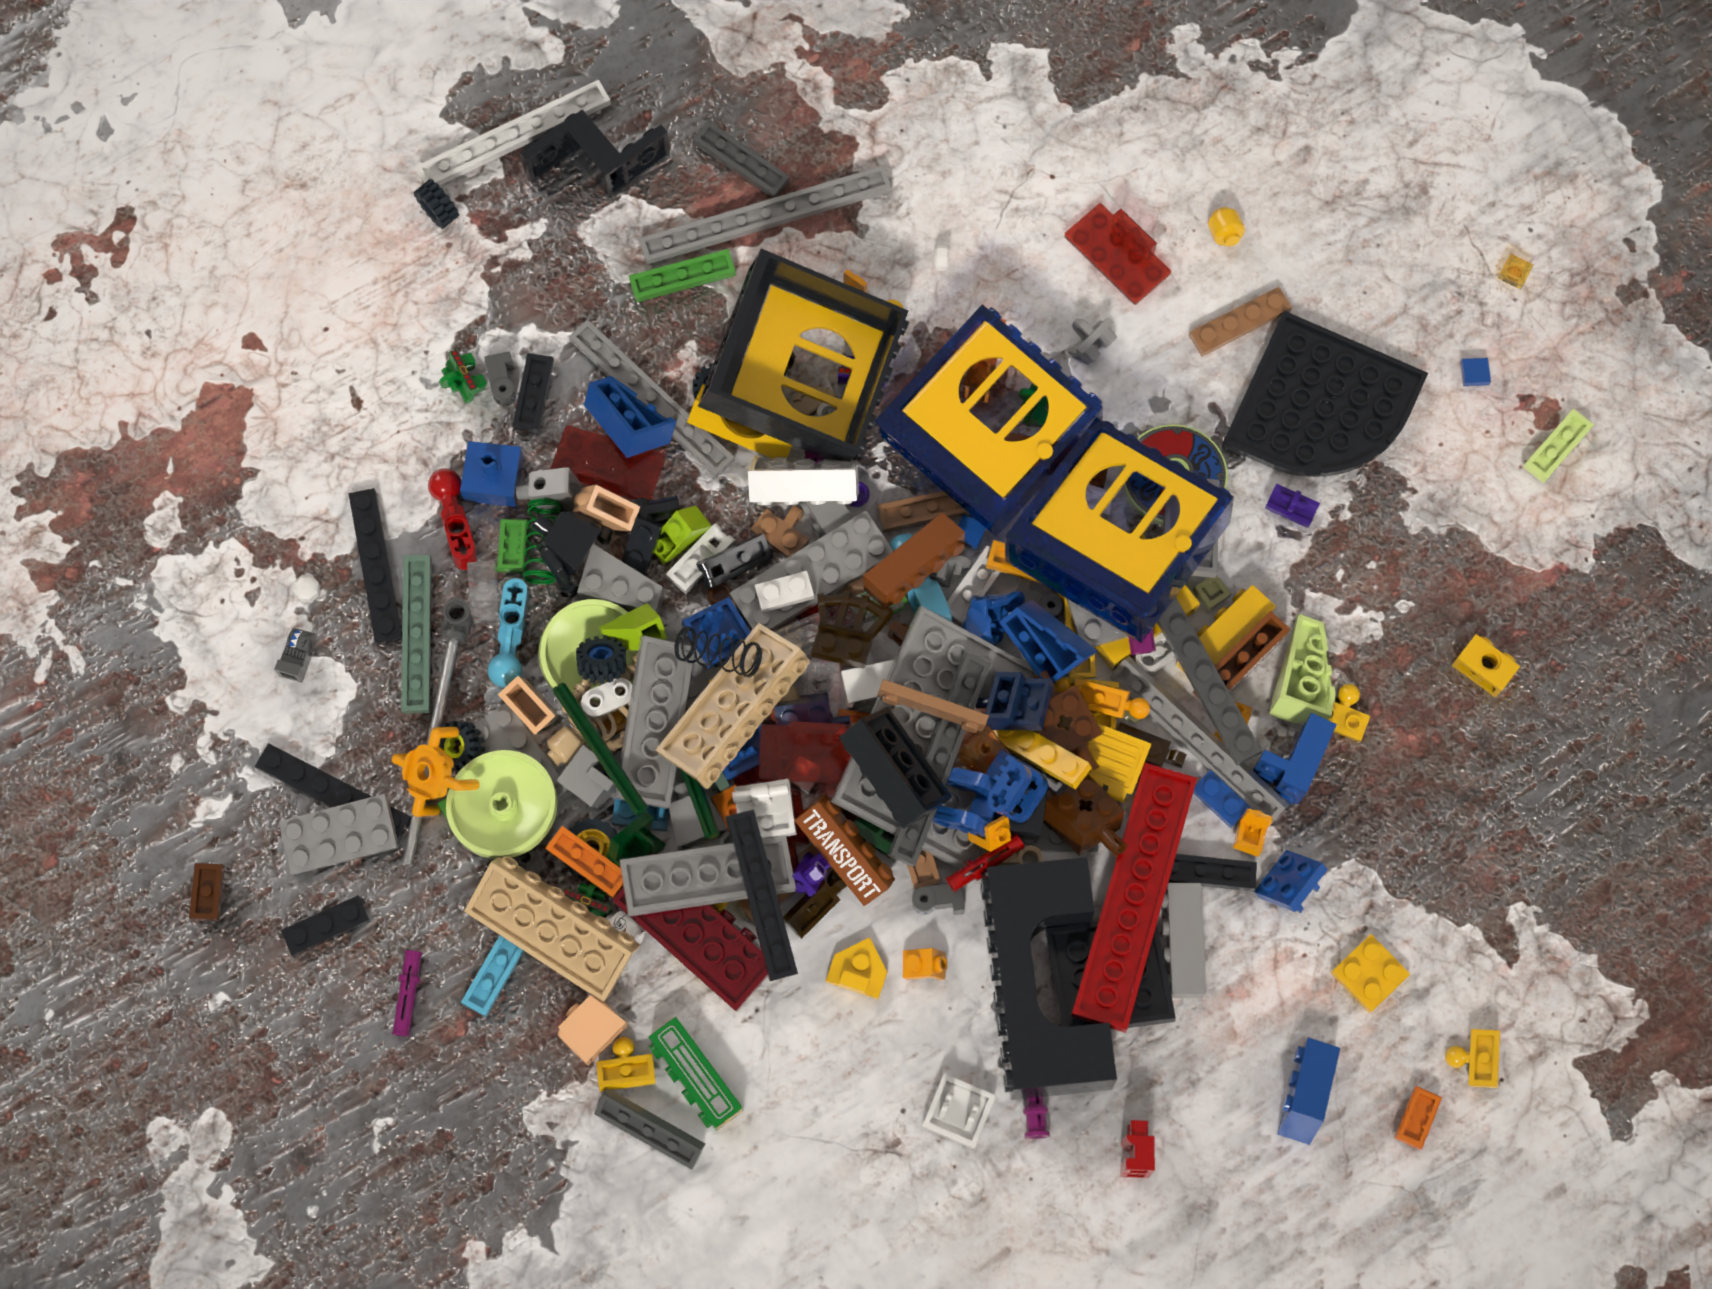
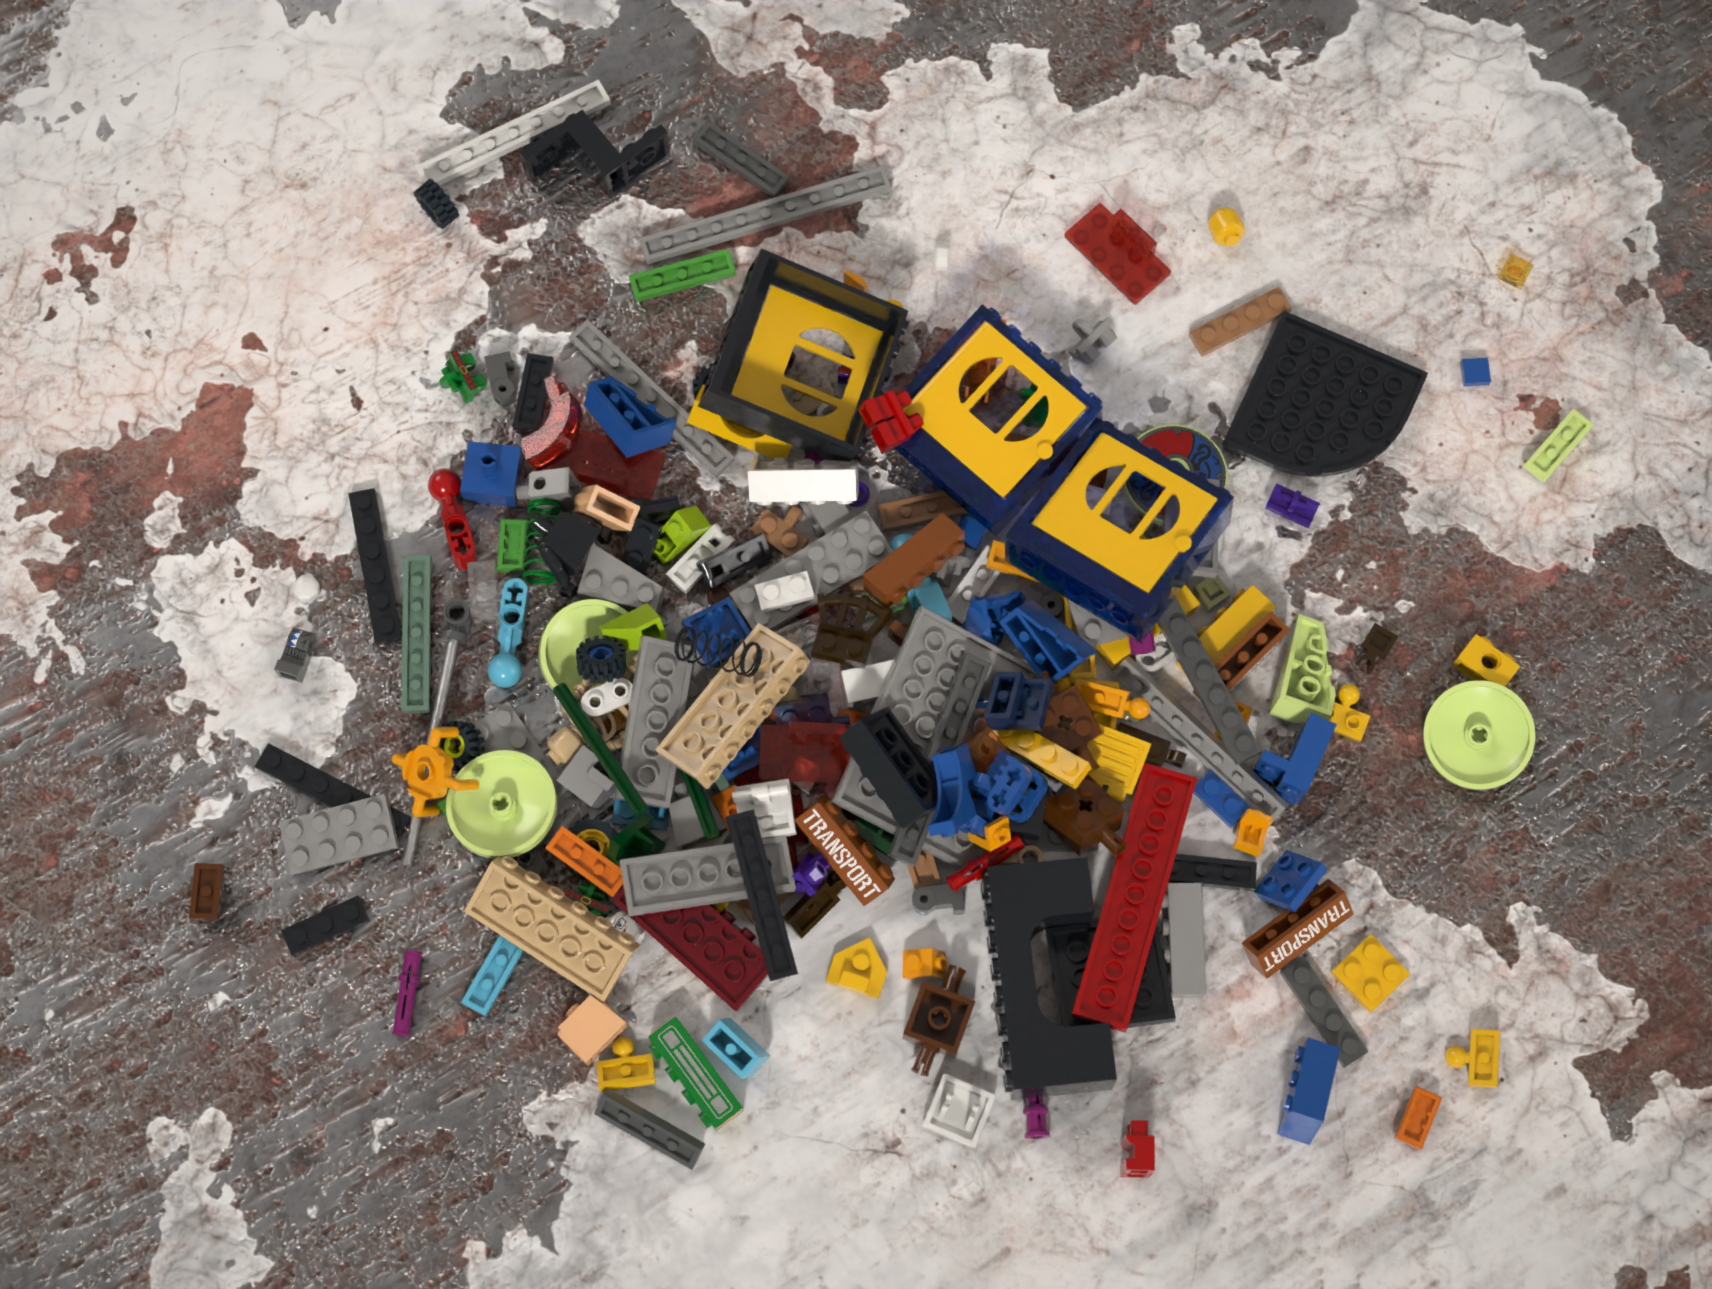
light nougat torso [498,676,556,735] -> none
medium nougat plate [877,679,989,733] -> none
none -> clear red arch [520,375,582,471]
none -> medium azure brick [702,1018,771,1079]
none -> red hips [858,389,924,454]
none -> reddish brown brick [902,965,975,1077]
none -> blue arch [927,743,977,838]
none -> dark orange brick [1241,878,1354,979]
none -> dark grey plate [1280,957,1369,1068]
none -> dark brown plate [1355,623,1398,674]
none -> yellowish green dish [1423,680,1535,790]

